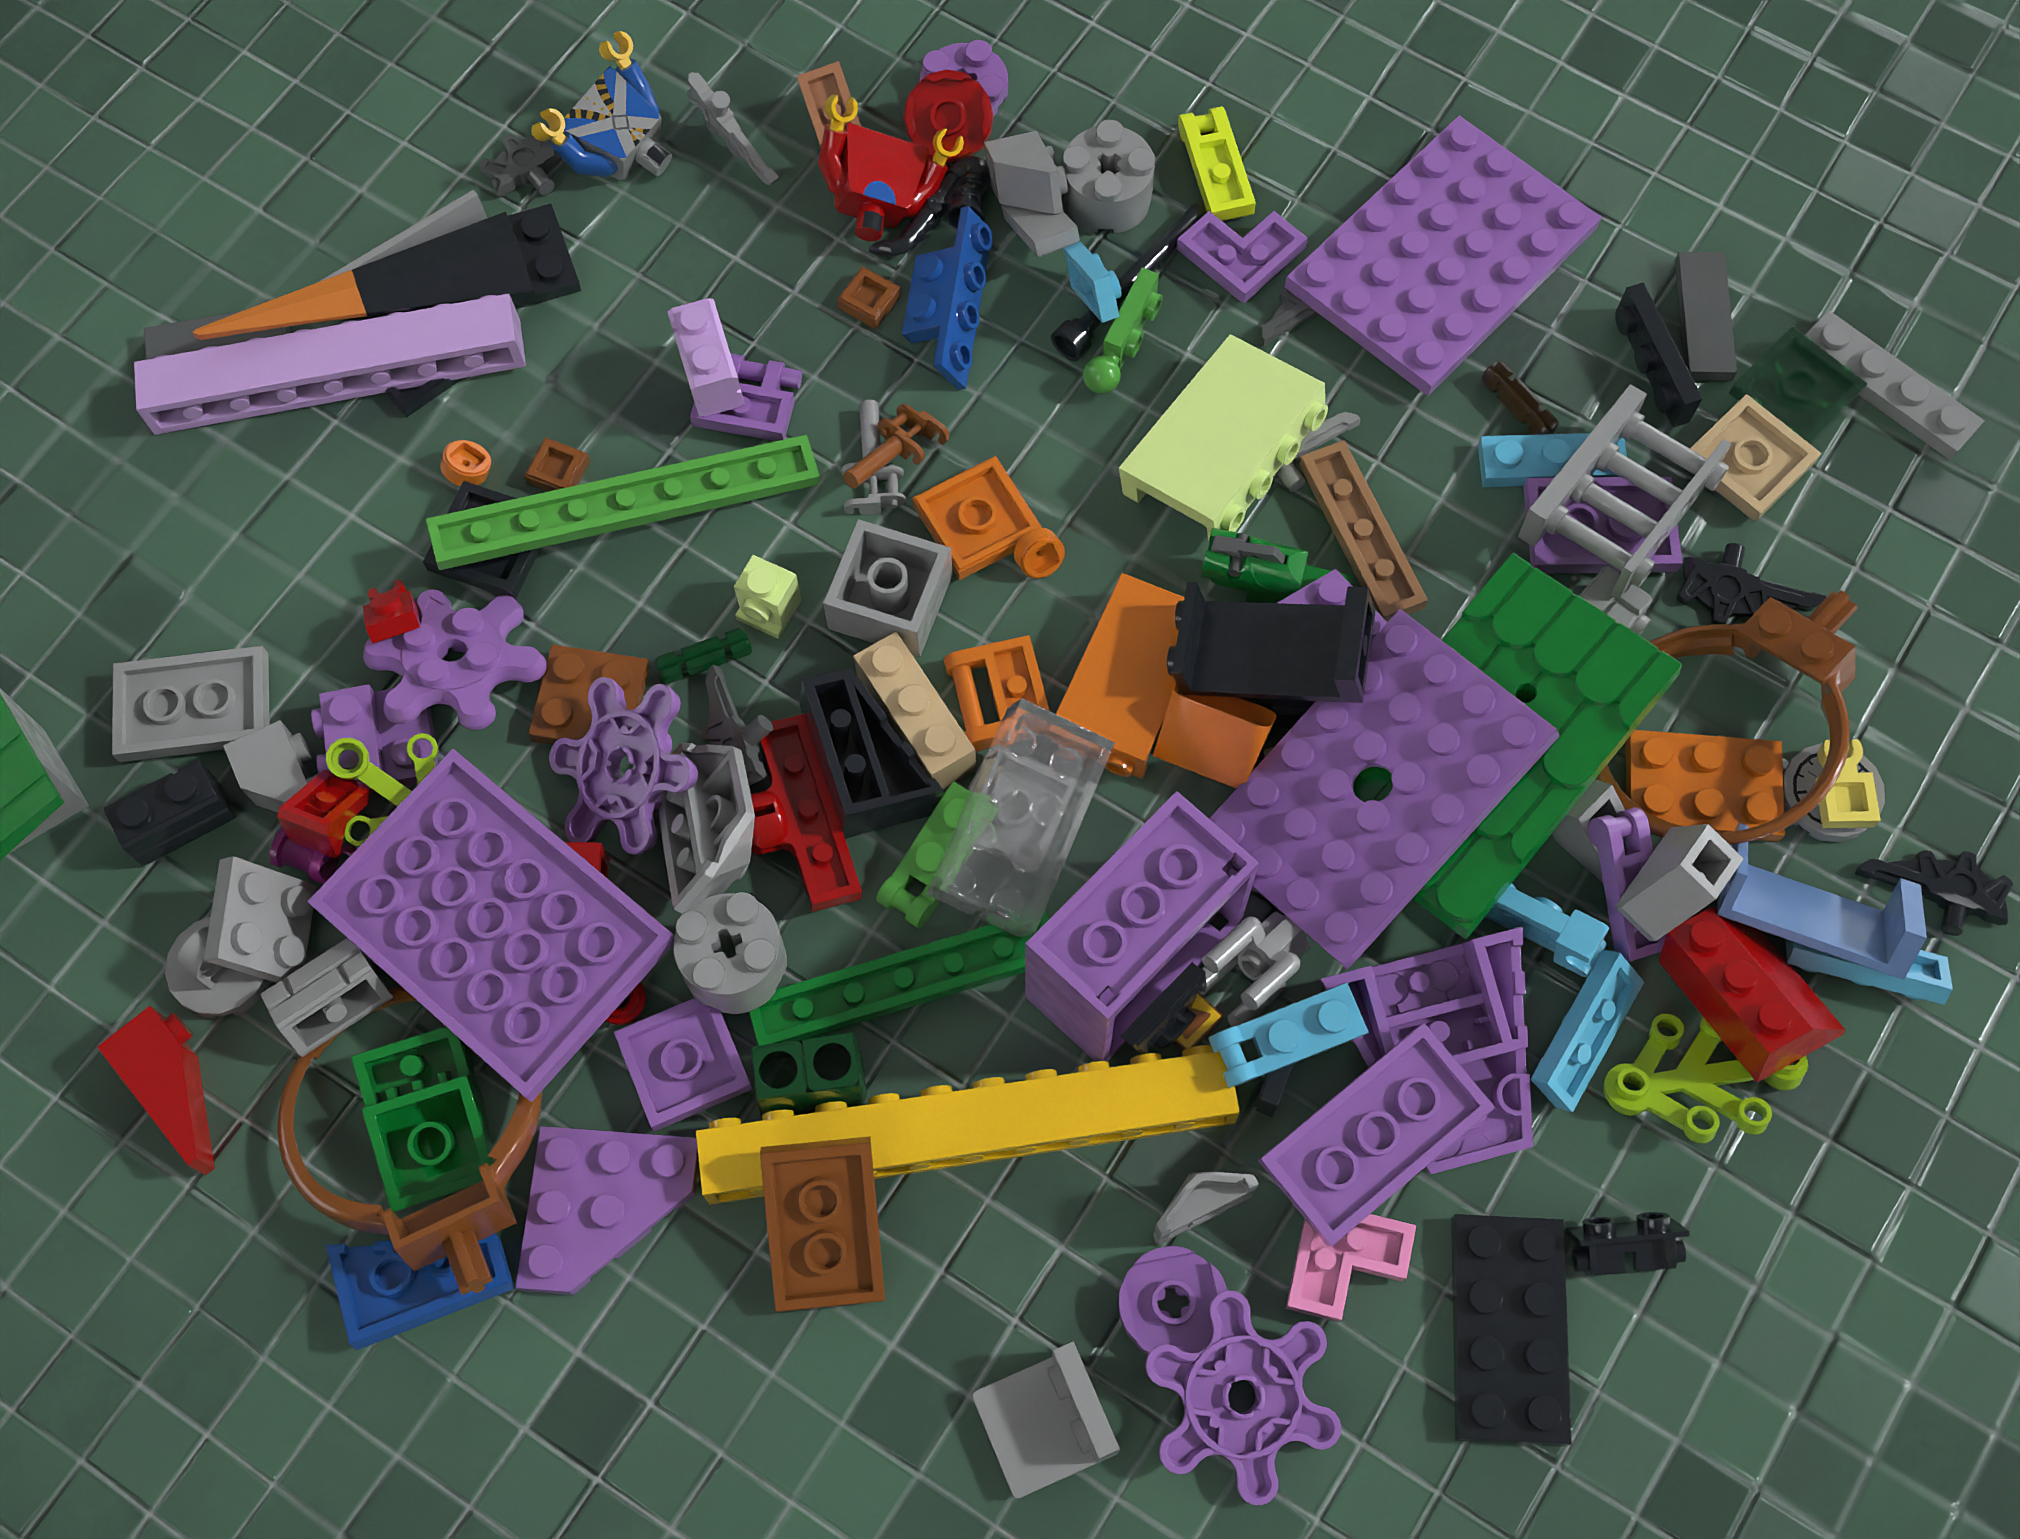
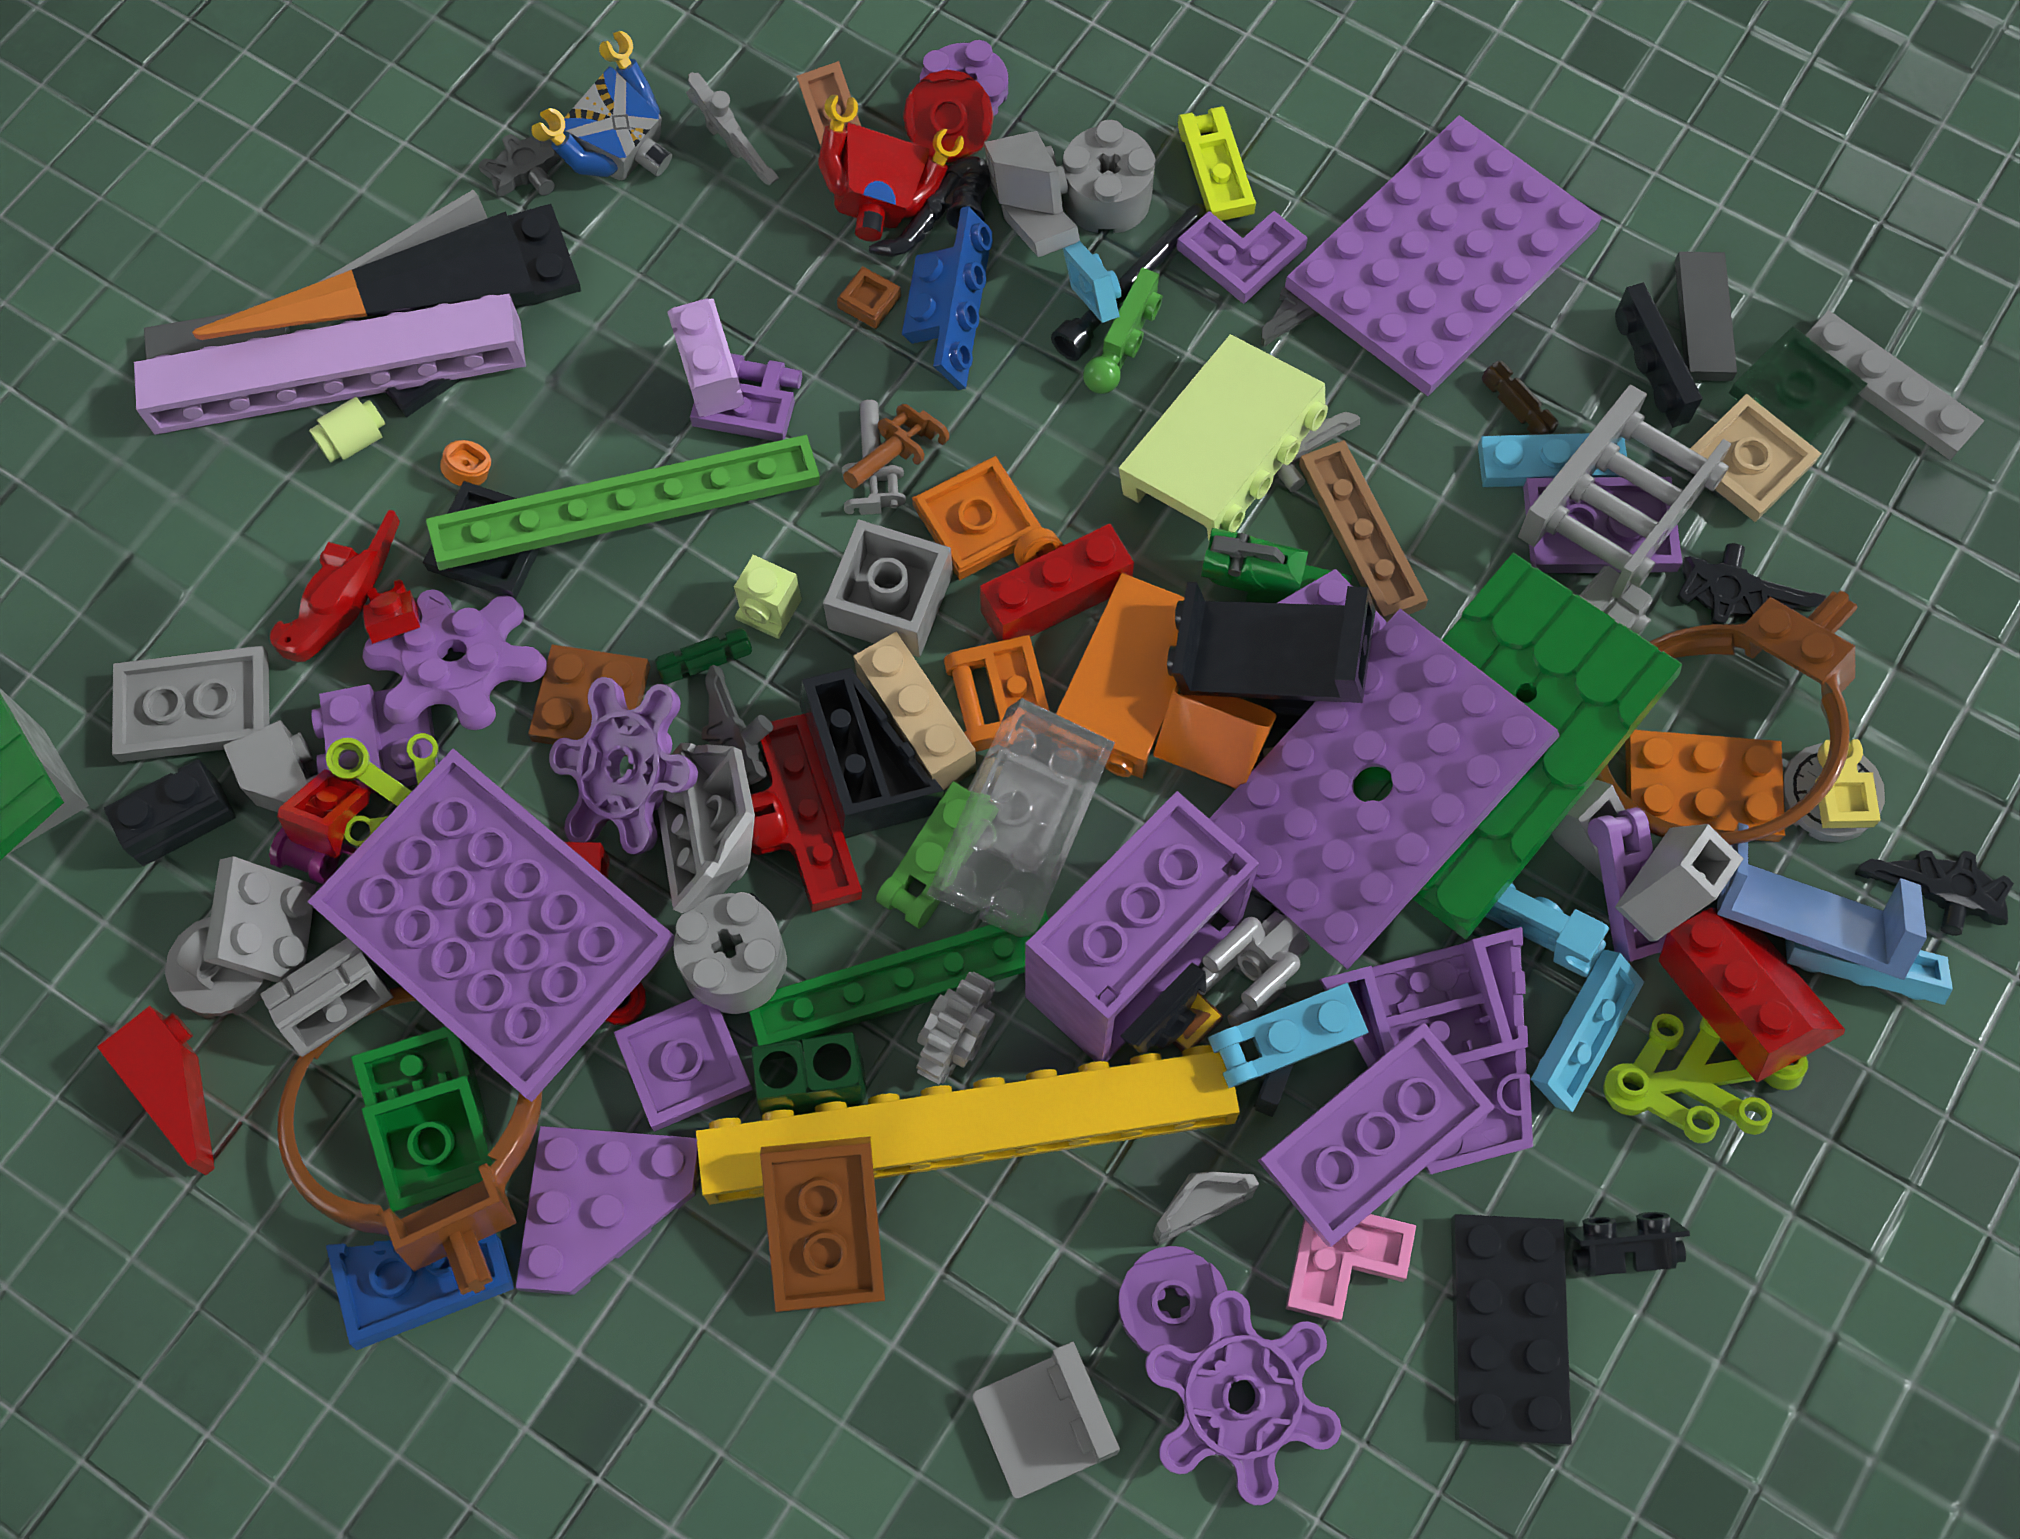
dark orange tile [524,437,590,492] -> none
none -> red animal [270,510,400,662]
none -> yellowish green brick [309,396,385,463]
none -> light grey gear [916,971,995,1085]
none -> red brick [980,523,1134,642]

